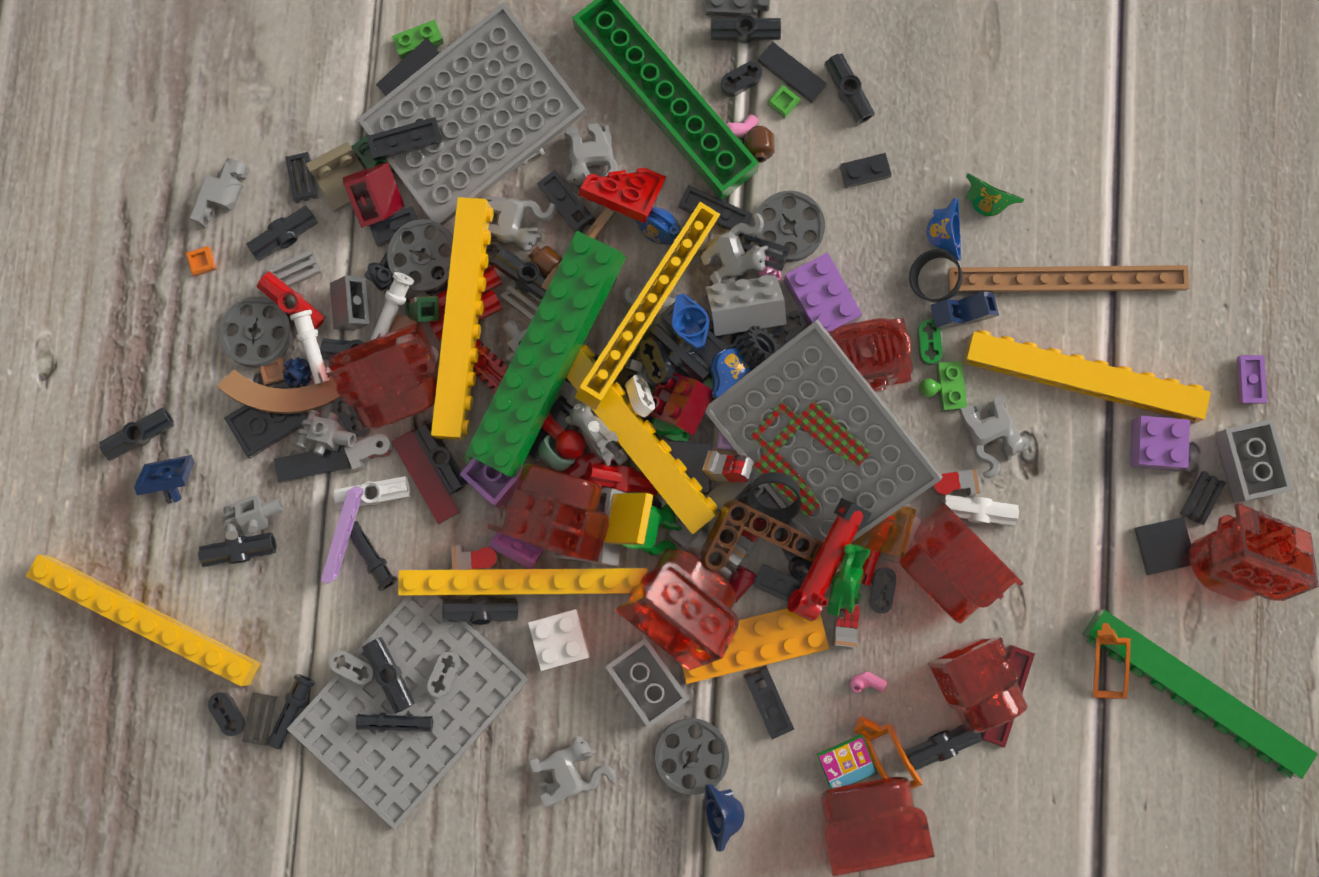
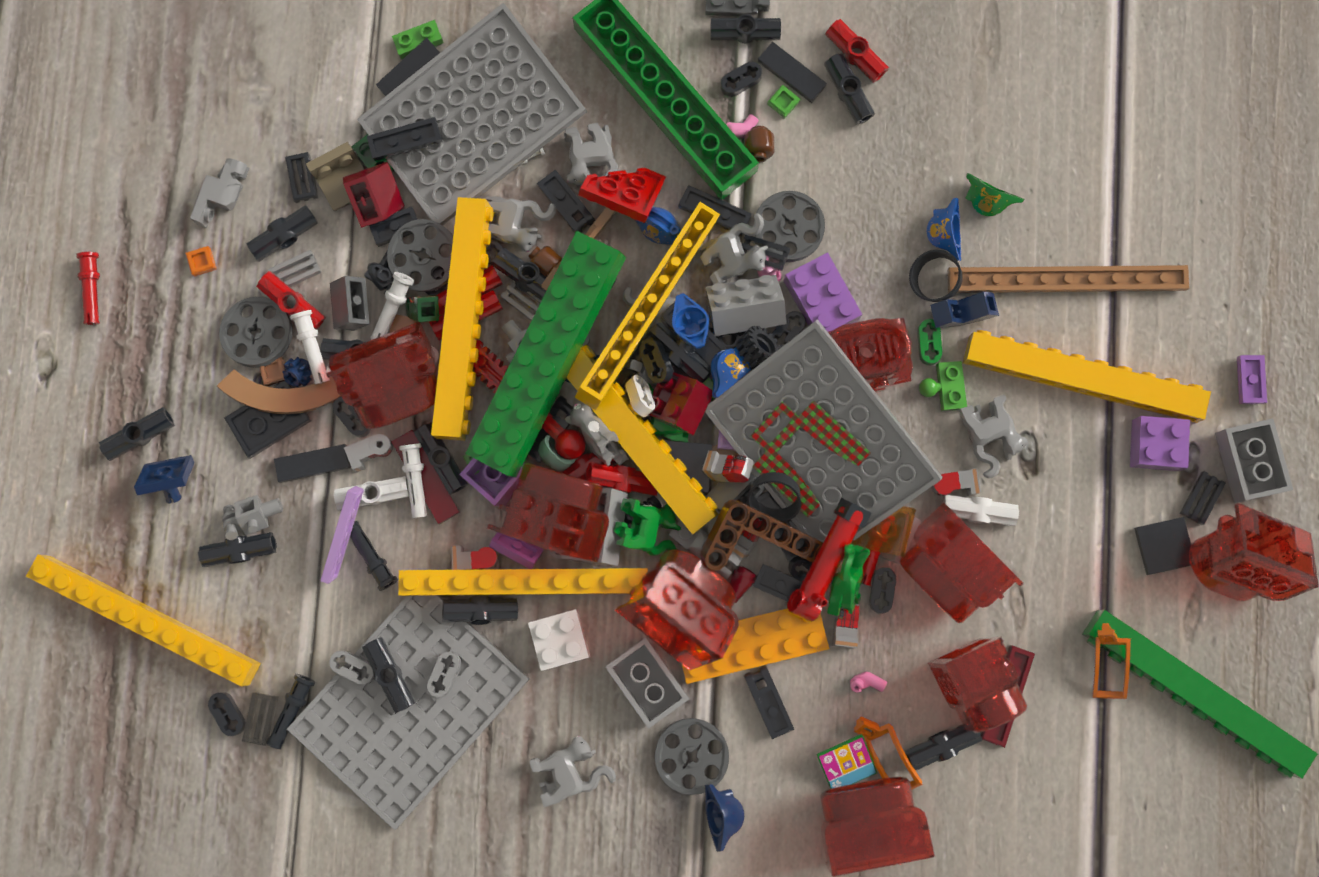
light grey piece [295,410,356,456] -> none
black pin [356,712,433,733] -> none
yellow tile [604,493,653,545] -> none
black plate [839,153,892,189] -> none
none -> red pin [76,252,100,325]
none -> white pin [399,443,427,518]
none -> red piece [825,19,889,83]

